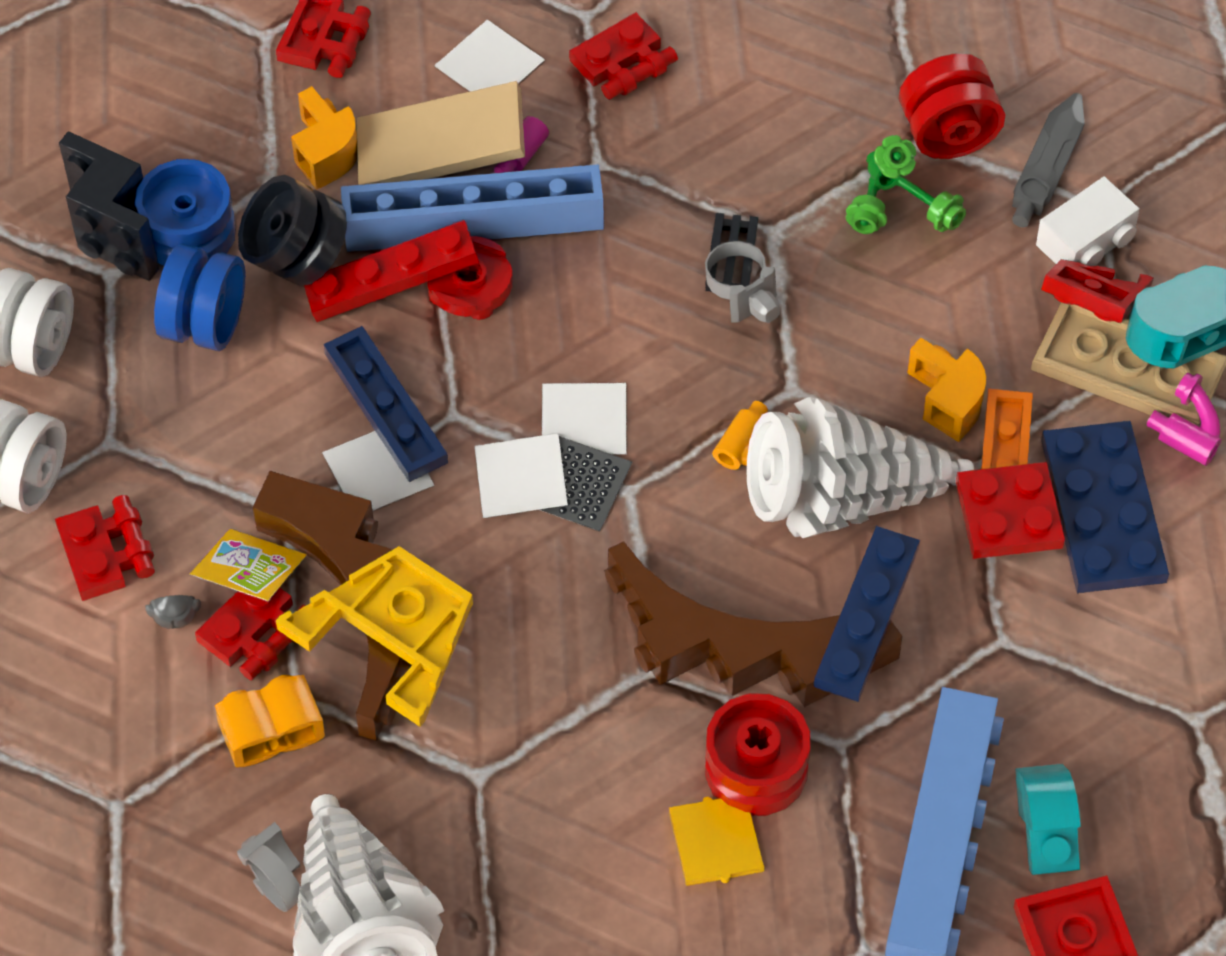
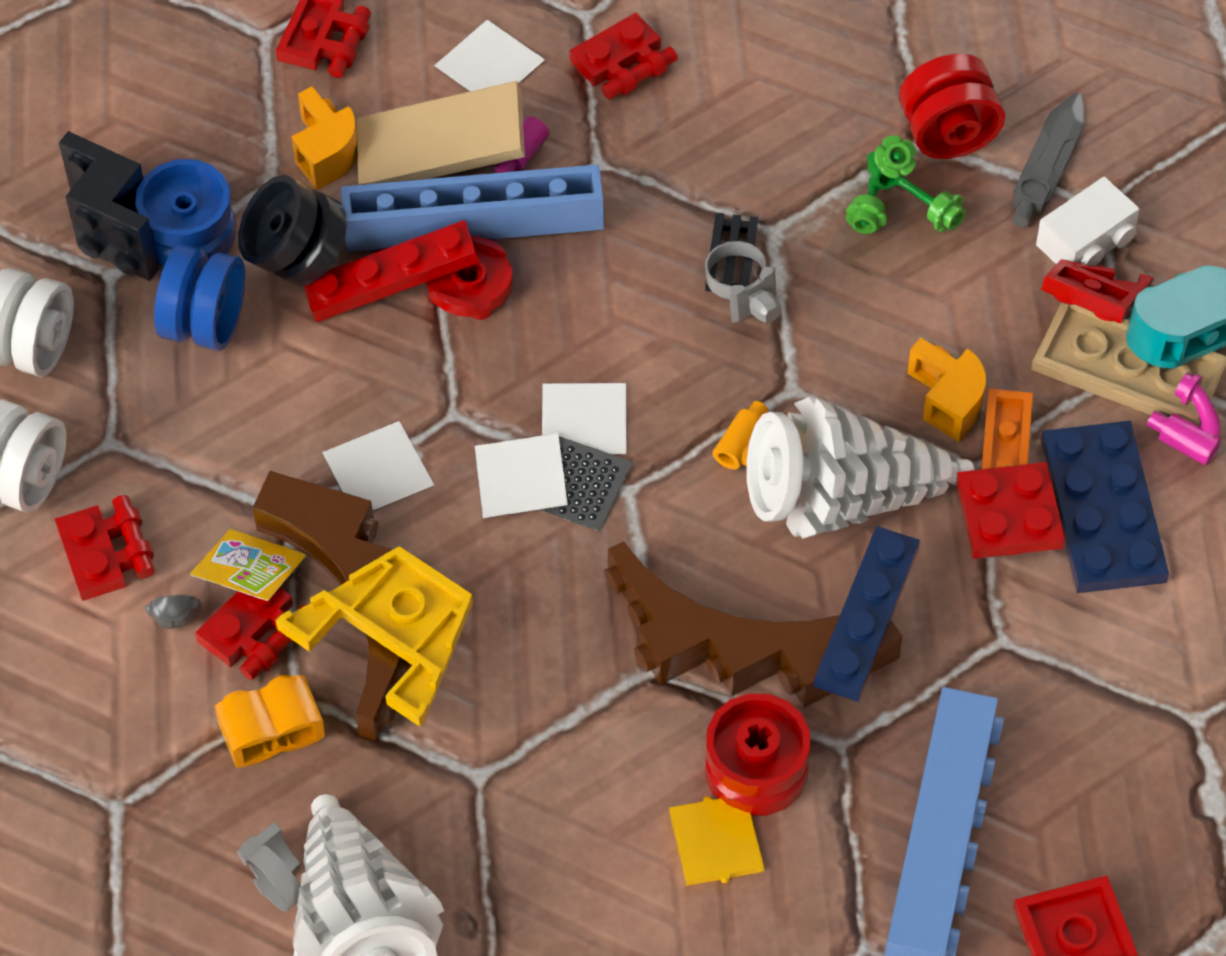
dark blue plate [323,326,448,482] -> none
teal brick [1015,764,1081,875] -> none

